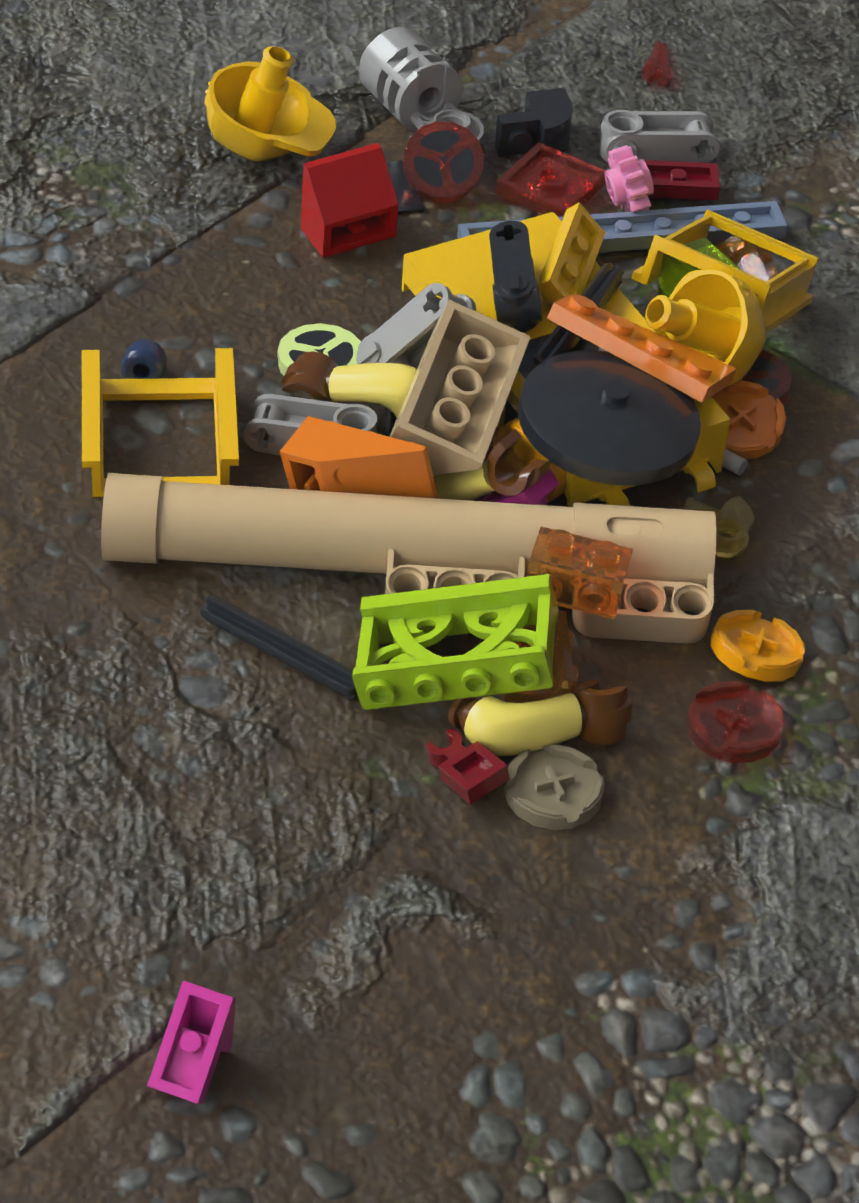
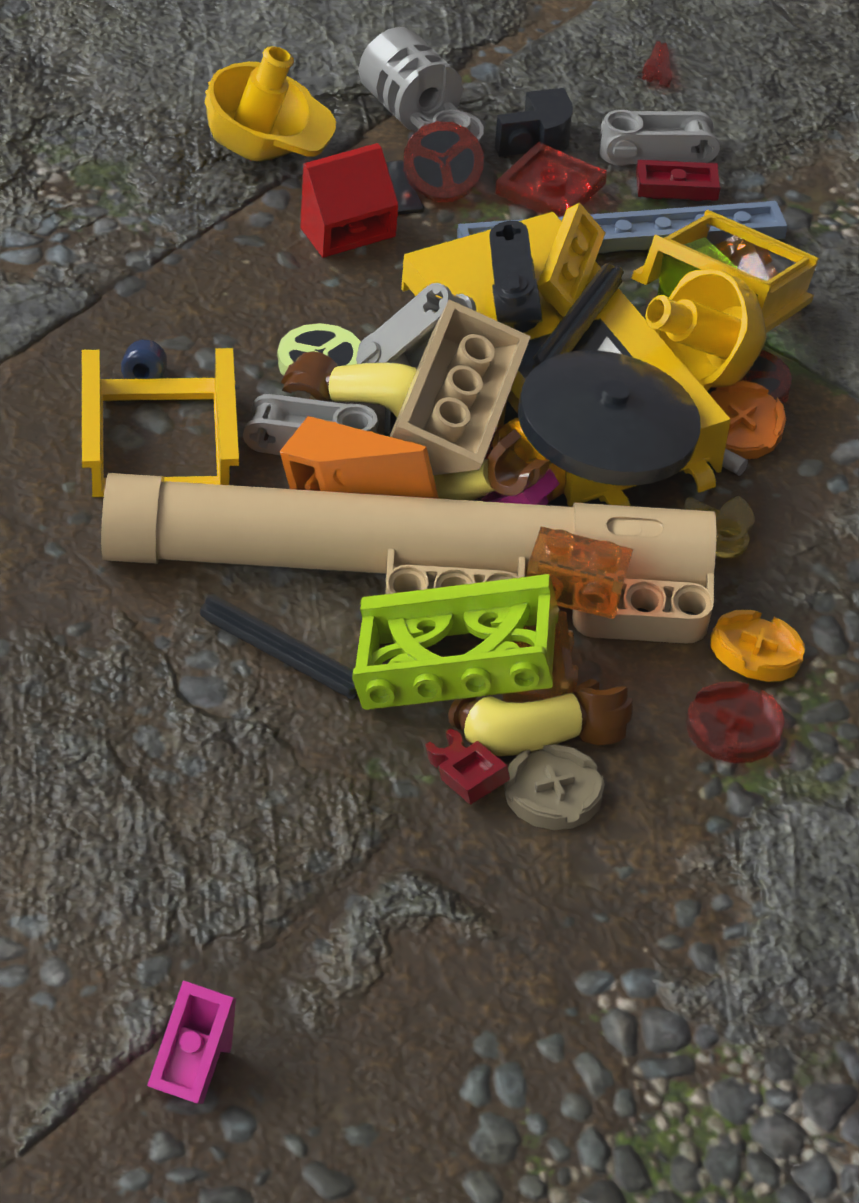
orange wing [547,294,737,403] -> none
bright pink gear [605,145,654,213] -> none

